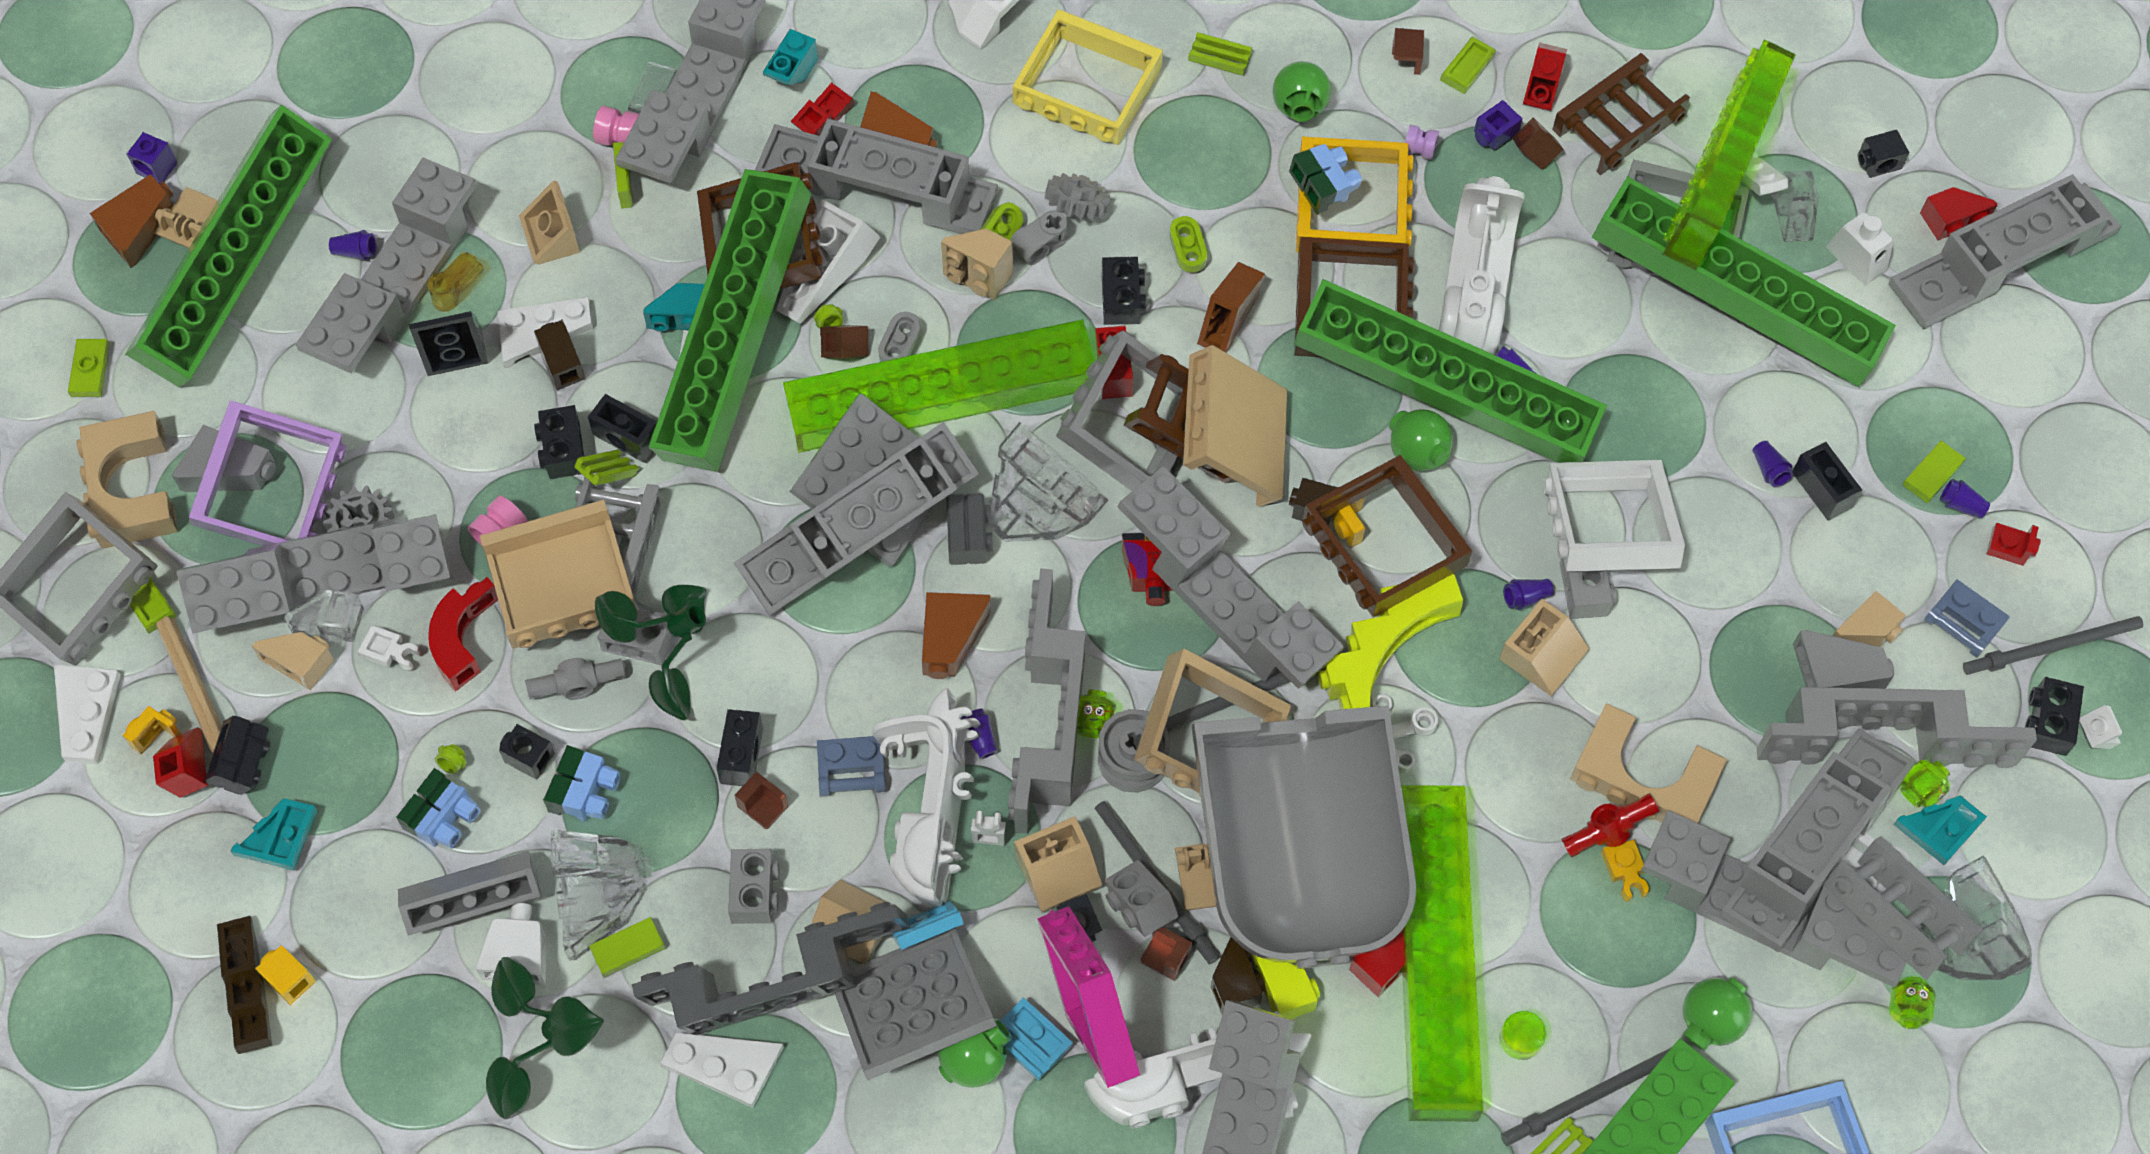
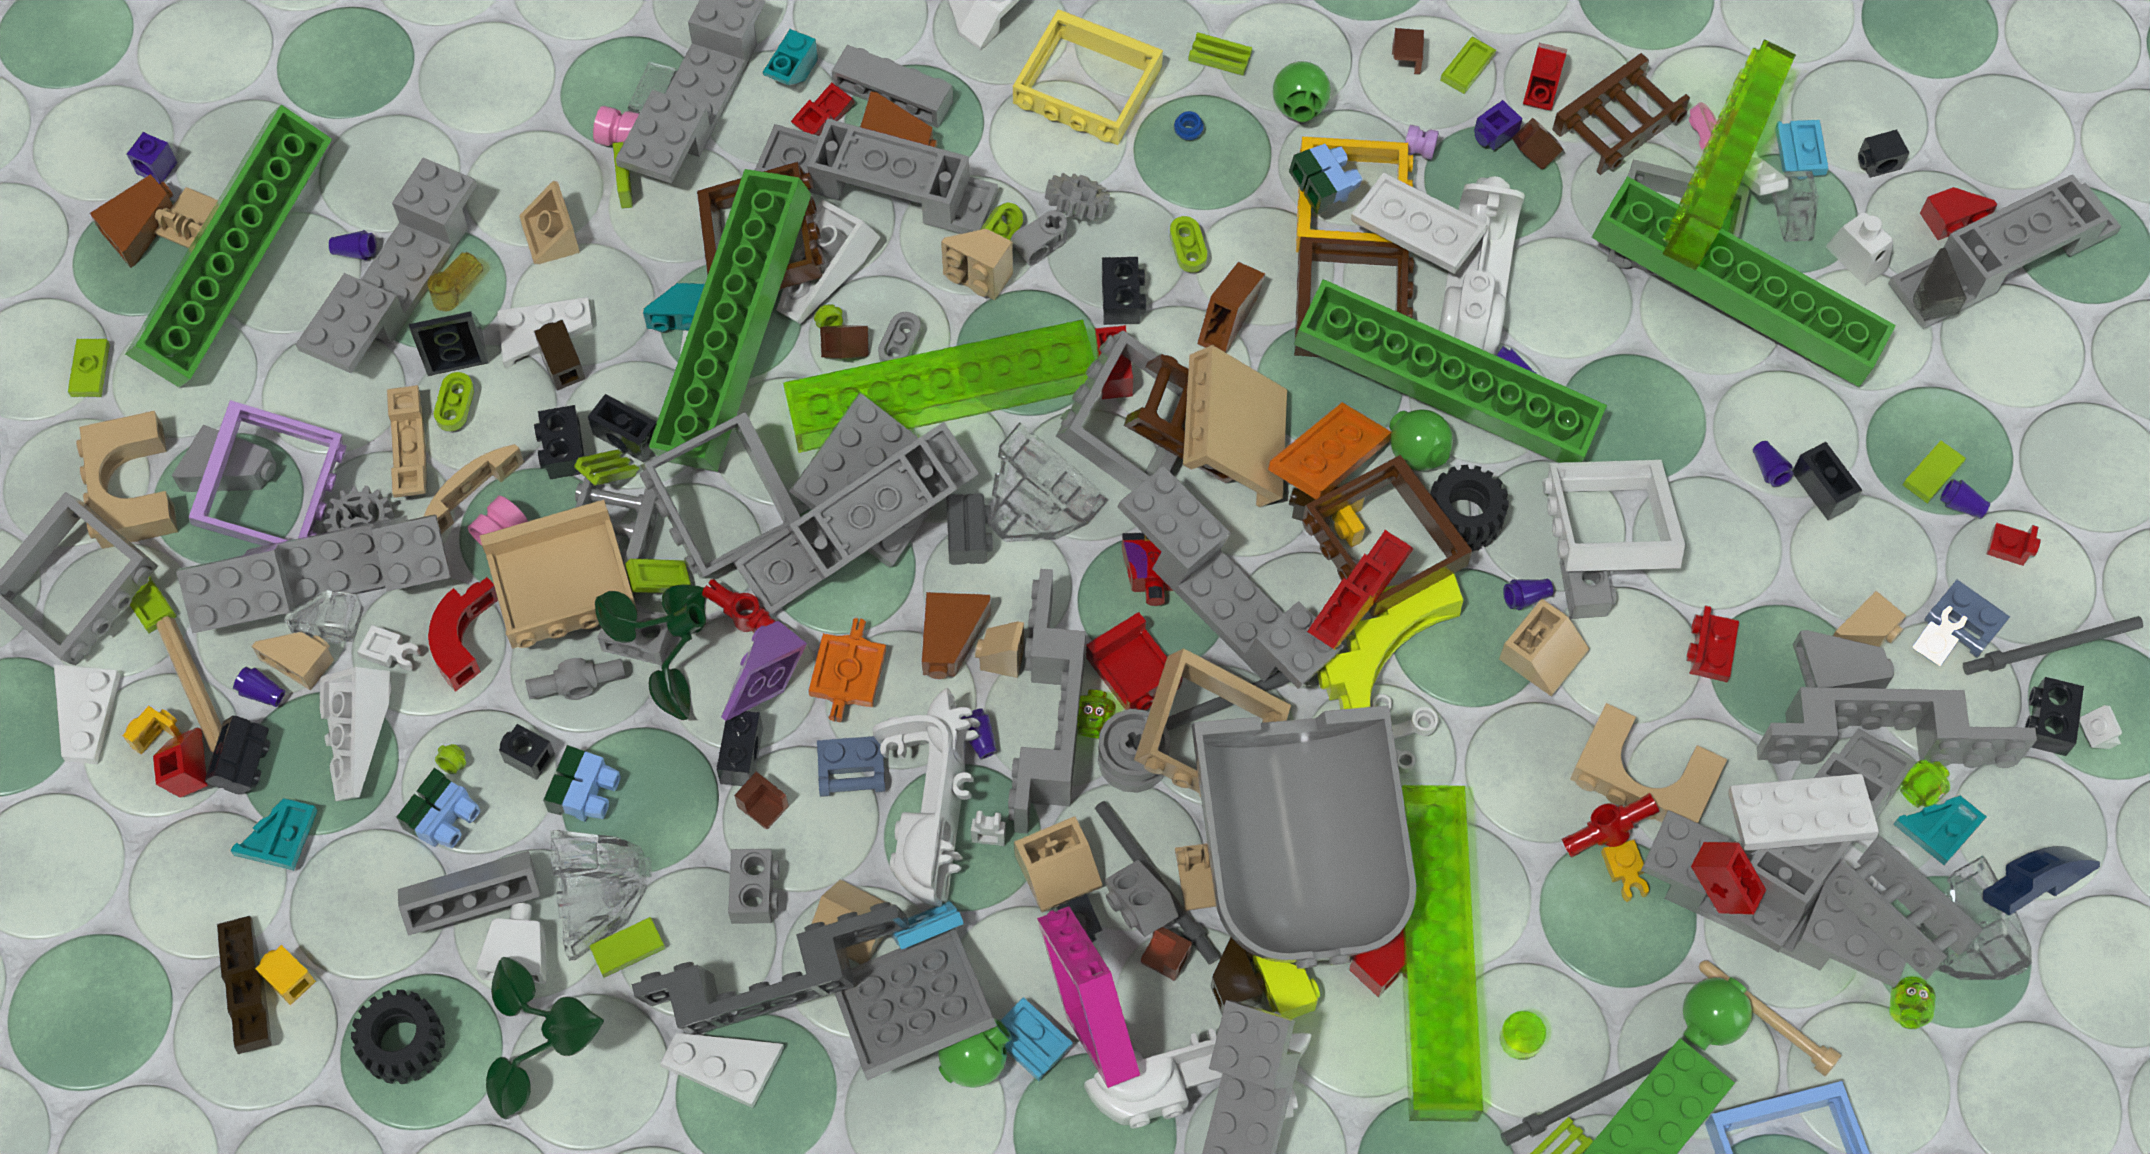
none -> dark purple cone [233,666,285,707]
none -> white wedge [320,667,391,801]
none -> black tyre [351,989,445,1084]
none -> tan slope [387,385,427,498]
none -> tan slope [423,444,524,534]
none -> lime plate [433,372,474,432]
none -> lime tile [625,558,691,593]
none -> light grey window [639,412,800,578]
none -> red pin [702,579,789,633]
none -> medium lavender slope [721,621,807,721]
none -> orange plate [808,618,886,722]
none -> light grey brick [832,45,953,128]
none -> tan slope [975,621,1025,678]
none -> red panel [1086,612,1183,711]
none -> blue plate [1174,111,1203,140]
none -> orange plate [1268,402,1392,499]
none -> red slope [1307,530,1413,650]
none -> white plate [1351,173,1487,274]
none -> black tyre [1430,465,1509,551]
none -> red bracket [1686,605,1739,682]
none -> bright pink plate [1689,102,1728,157]
none -> red brick [1691,842,1766,915]
none -> tan piece [1699,960,1842,1077]
none -> white plate [1728,774,1879,851]
none -> medium azure plate [1775,120,1829,177]
none -> clear smoke slope [1913,247,1967,321]
none -> plate [1913,606,1967,666]
none -> dark blue slope [1983,846,2100,916]

